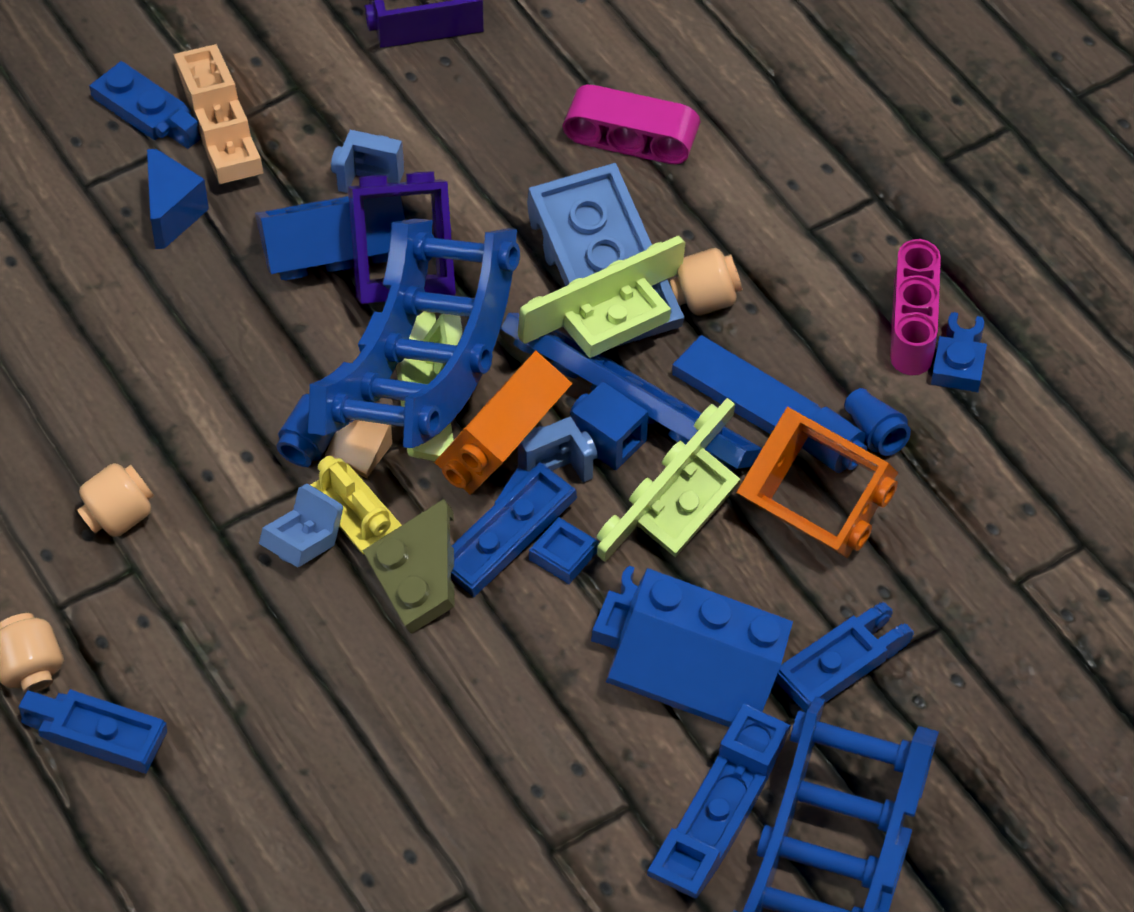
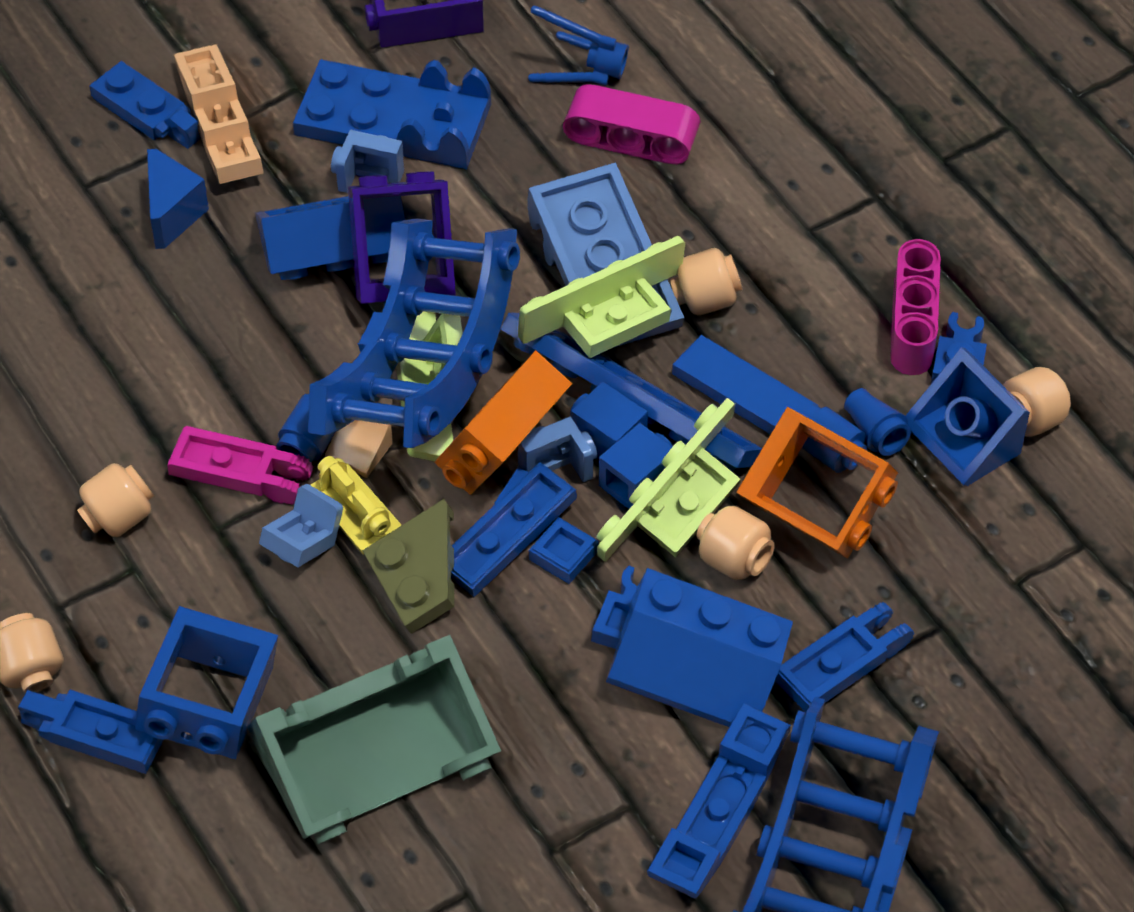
none -> blue window [135,606,278,760]
none -> dark pink hinge [167,426,314,505]
none -> sand green windscreen [247,635,501,845]
none -> blue hinge [293,59,491,169]
none -> blue plant [528,6,629,86]
none -> blue brick [599,423,673,509]
none -> light nougat head [697,506,774,580]
none -> blue slope [905,347,1030,486]
none -> light nougat head [1003,367,1071,437]

